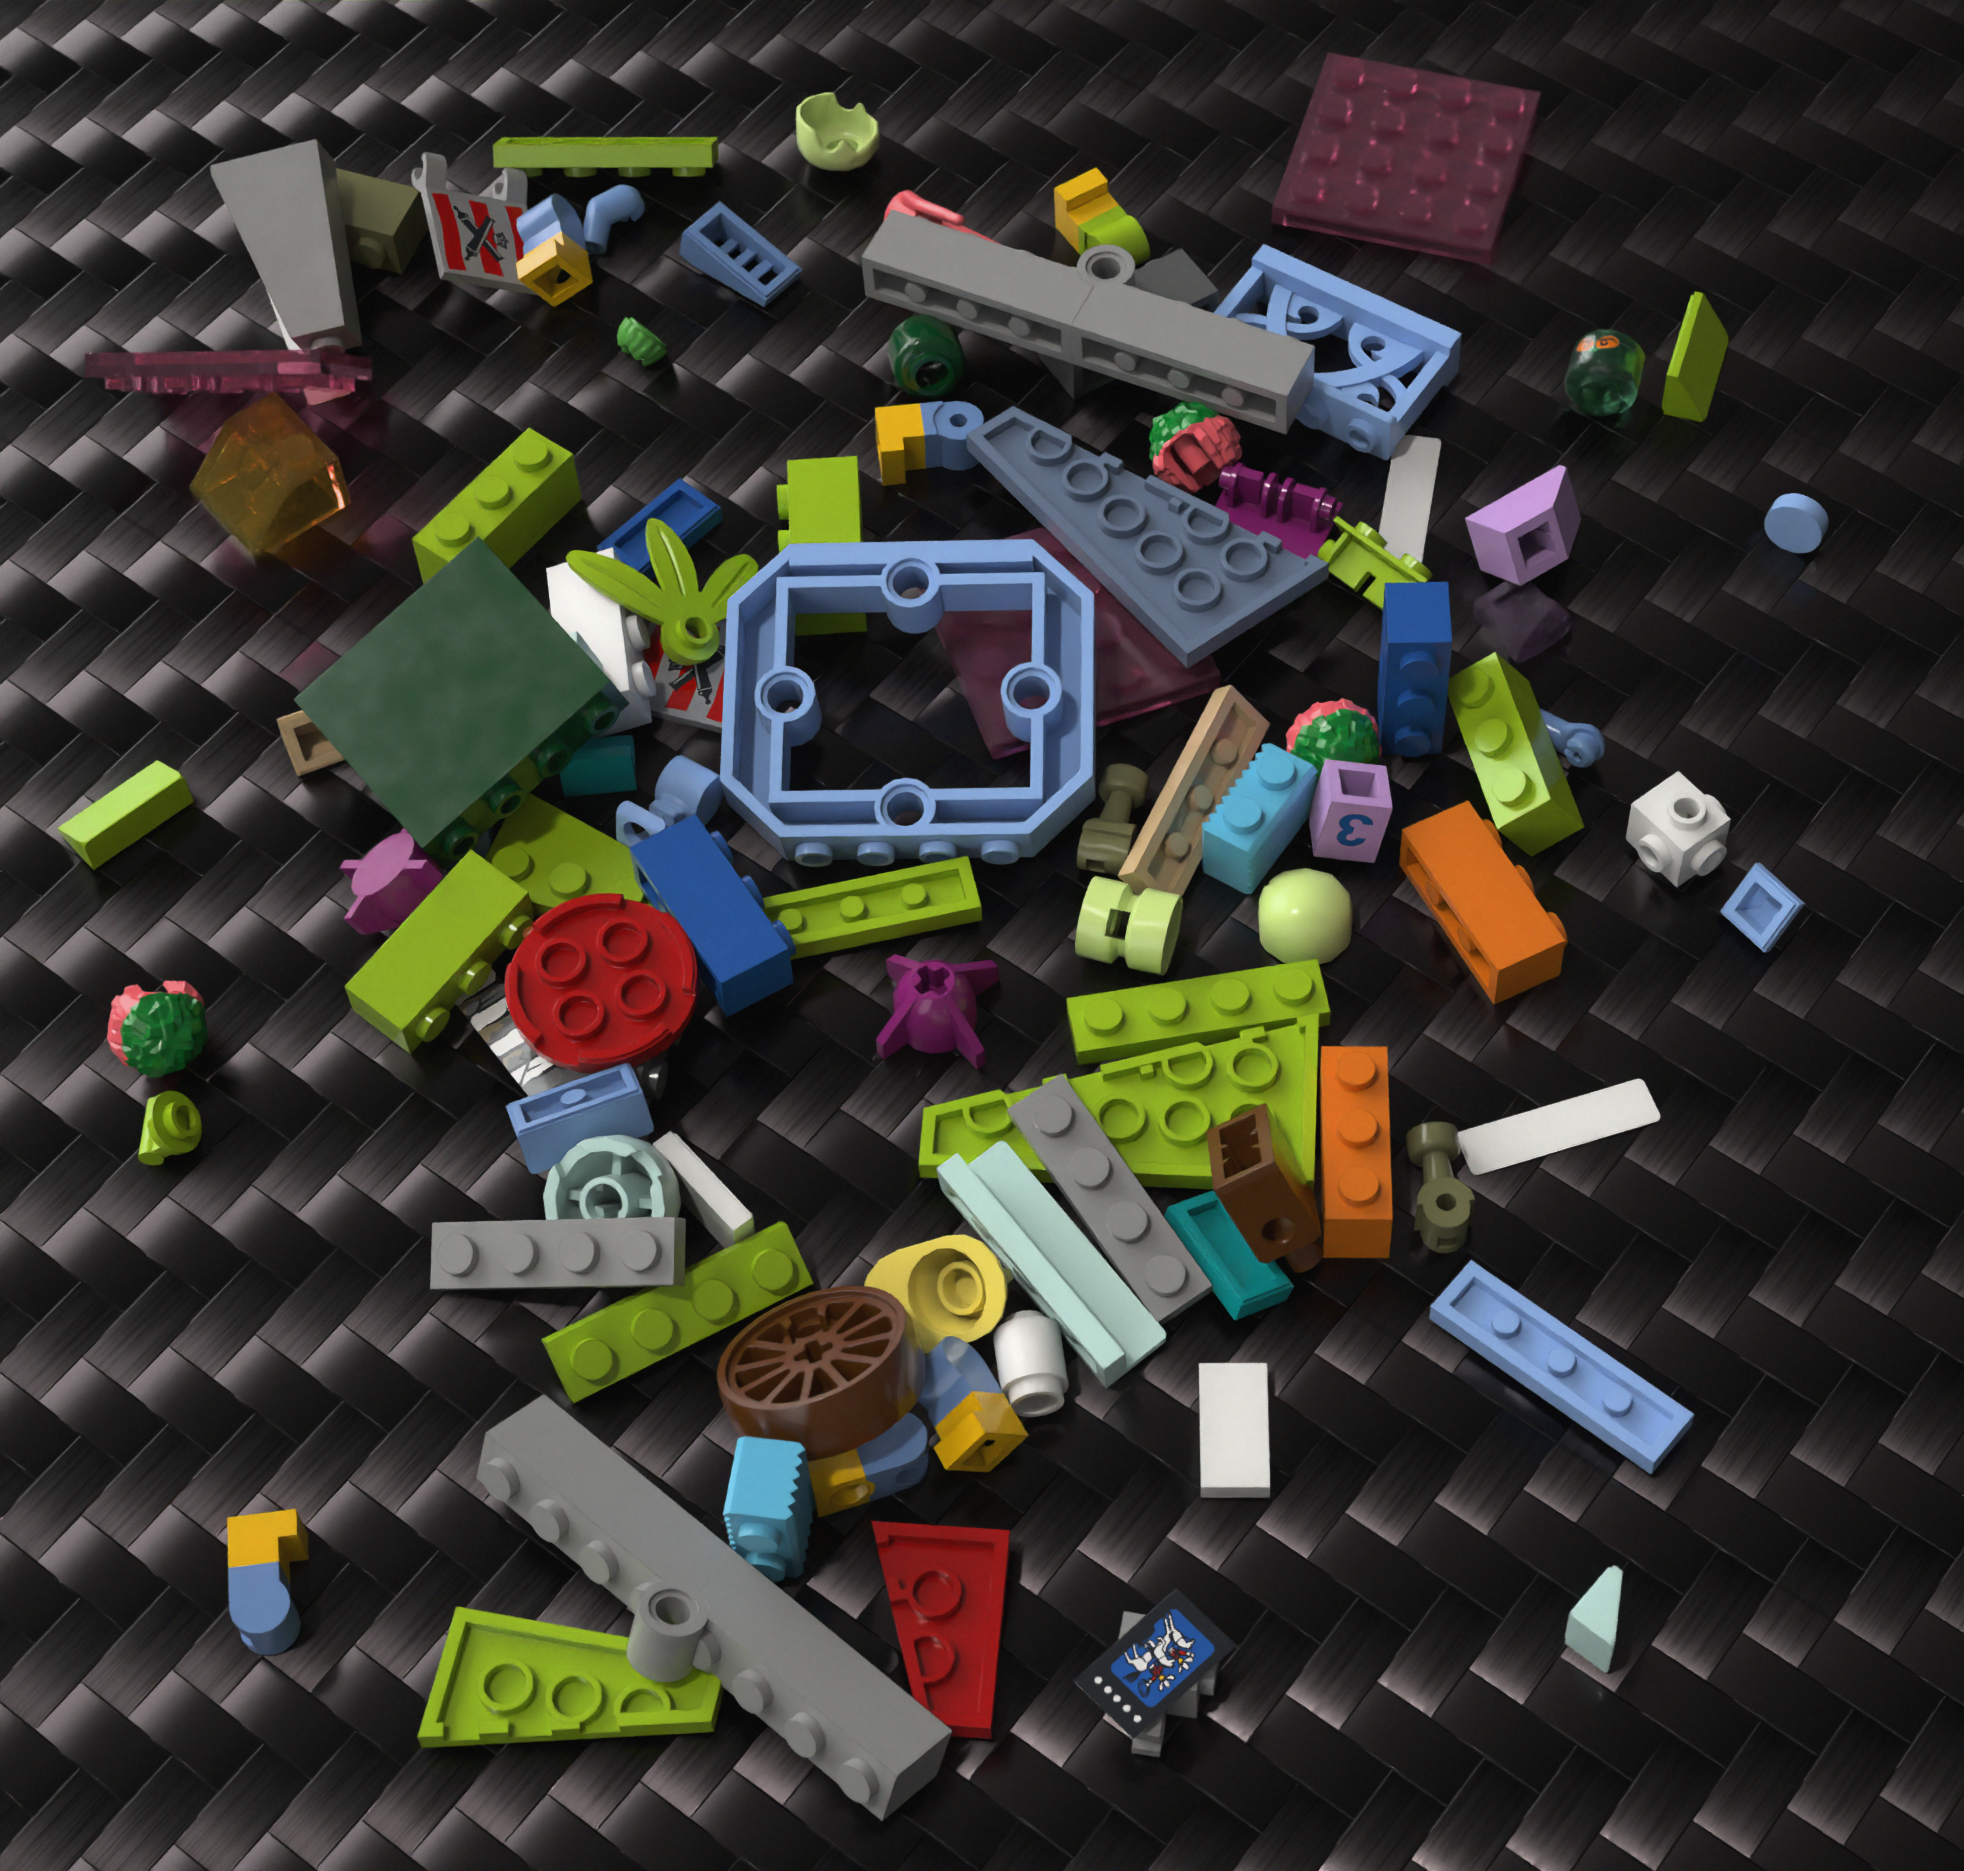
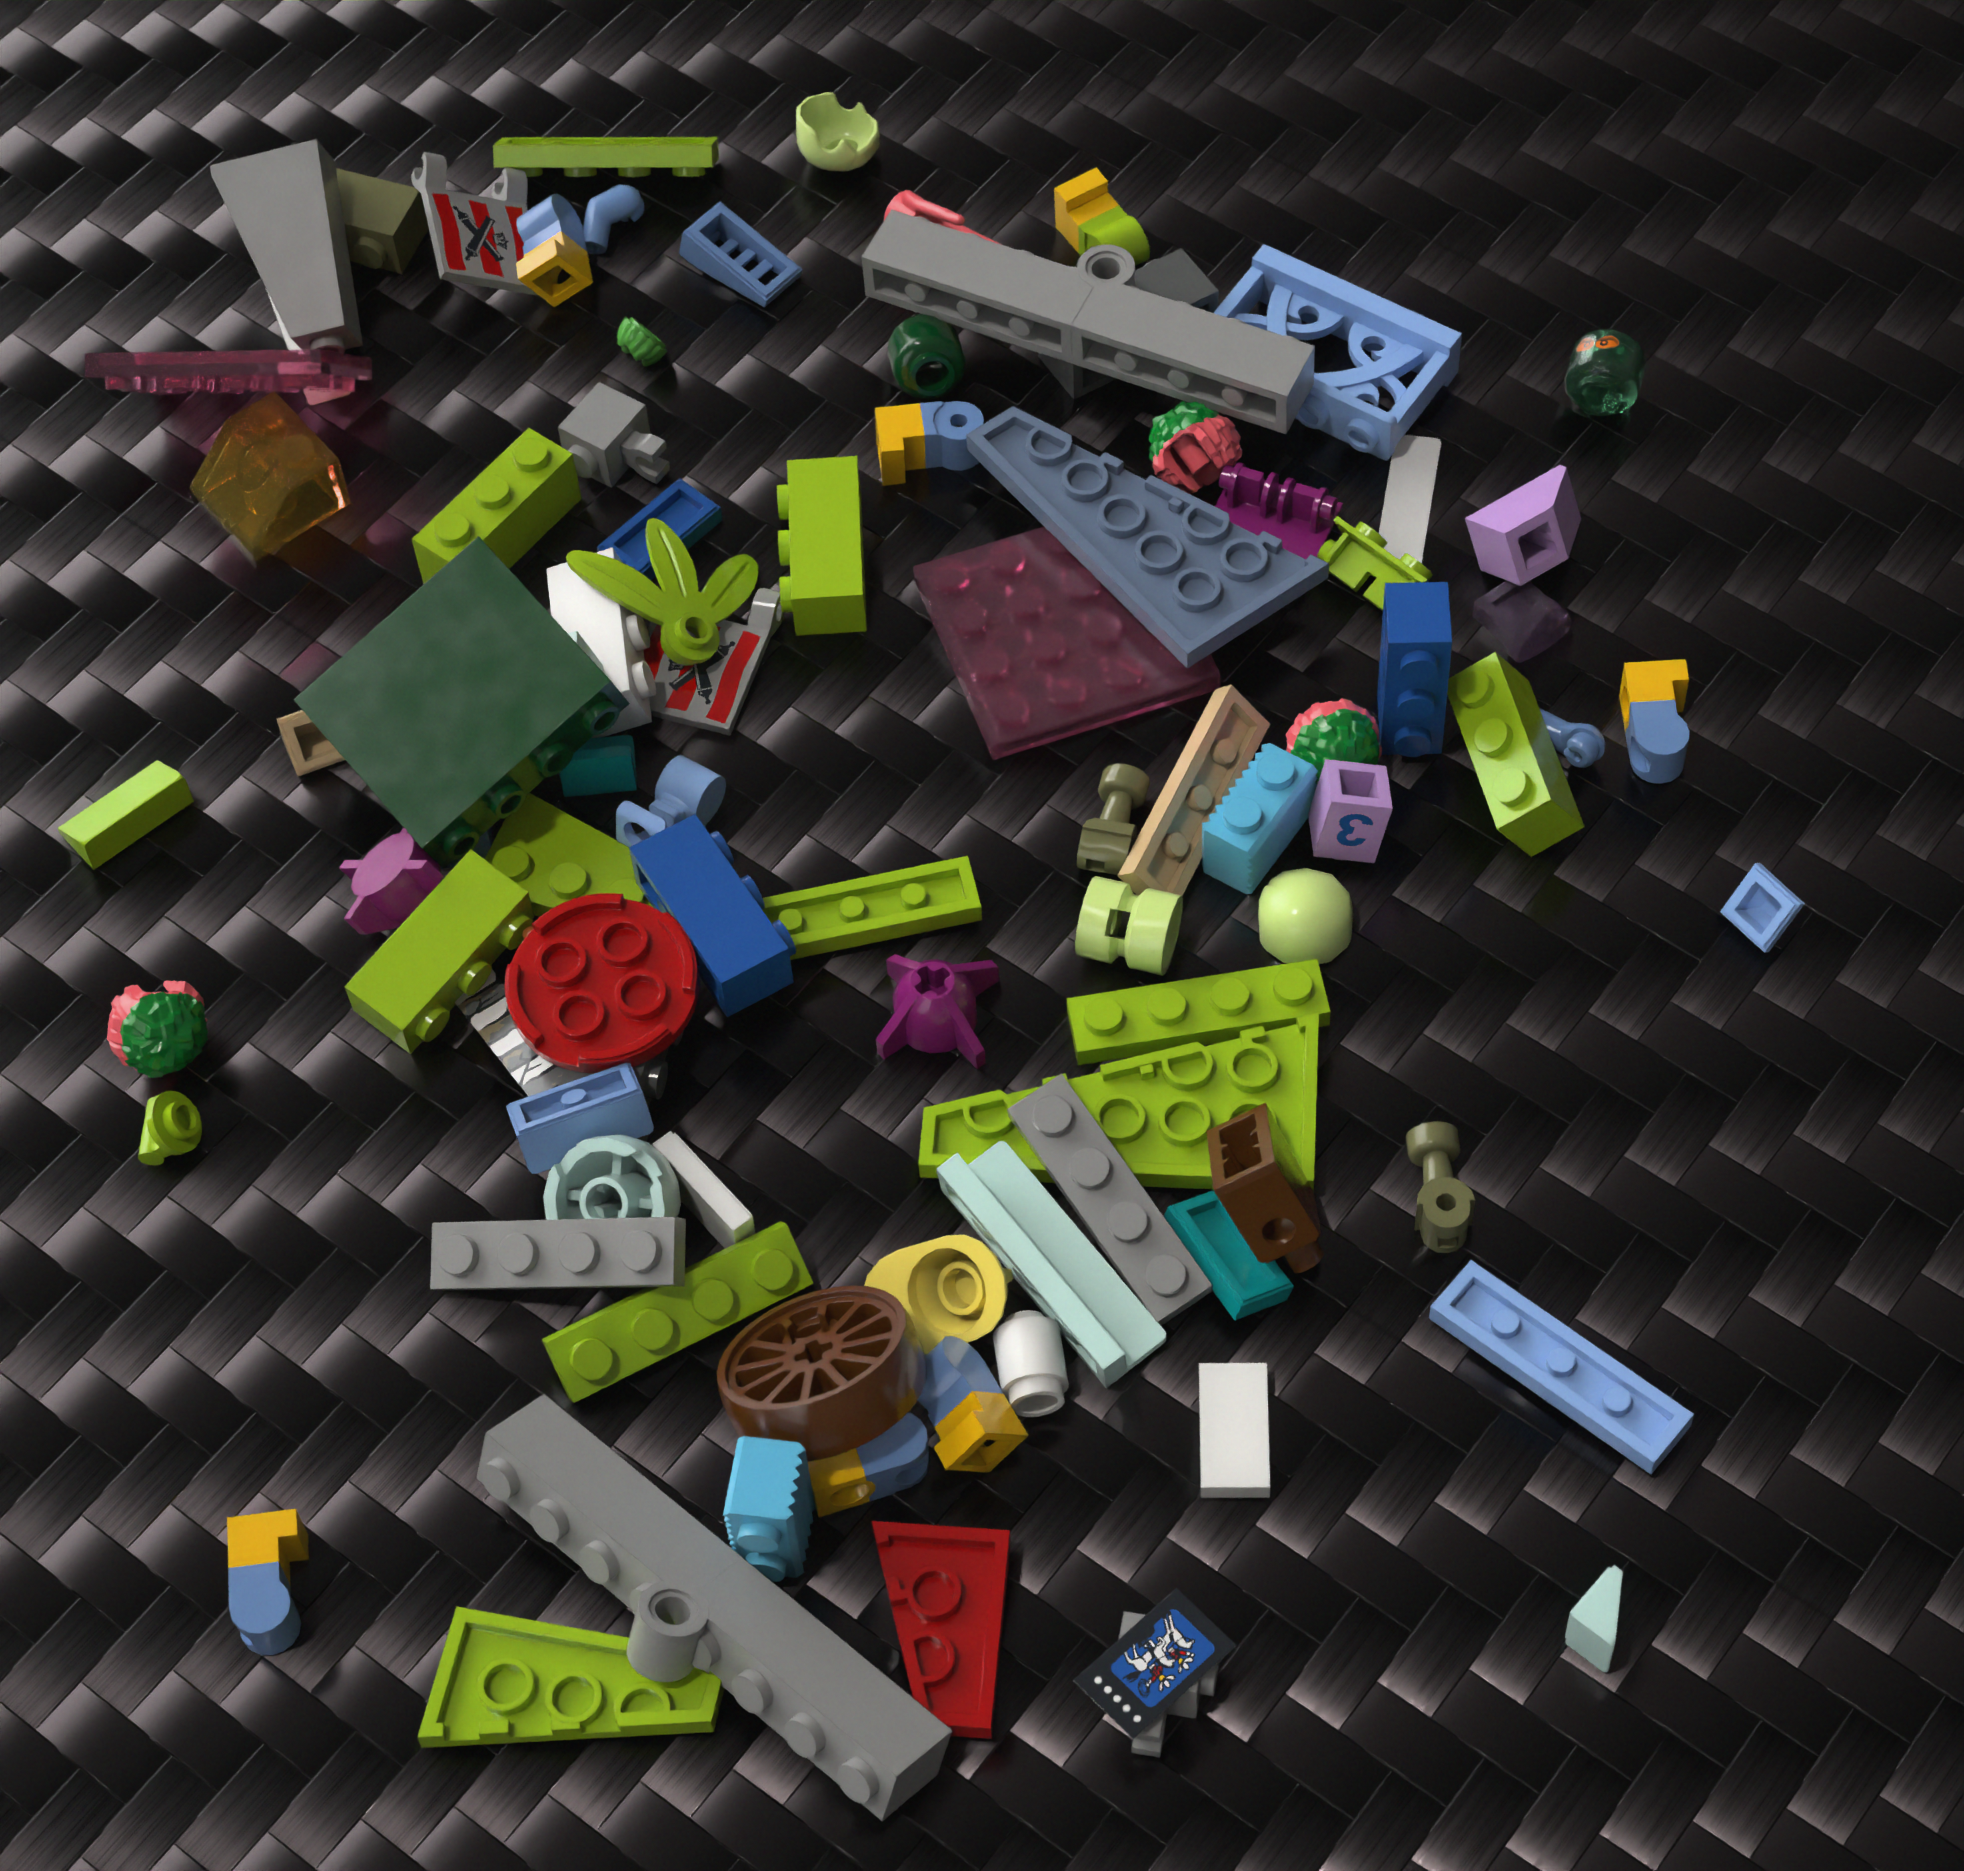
light blue panel [720,539,1097,867] -> none
clear pink plate [1272,53,1541,265] -> none
orange brick [1319,1046,1393,1258] -> none
orange brick [1399,801,1567,1005] -> none
white sticker [1458,1079,1660,1175] -> none
white brick [1626,771,1731,887] -> none
lime slope [1661,291,1729,422] -> none
light blue tile [1764,493,1829,553] -> none
none -> light grey brick [558,382,670,488]
none -> leg [1619,659,1690,784]

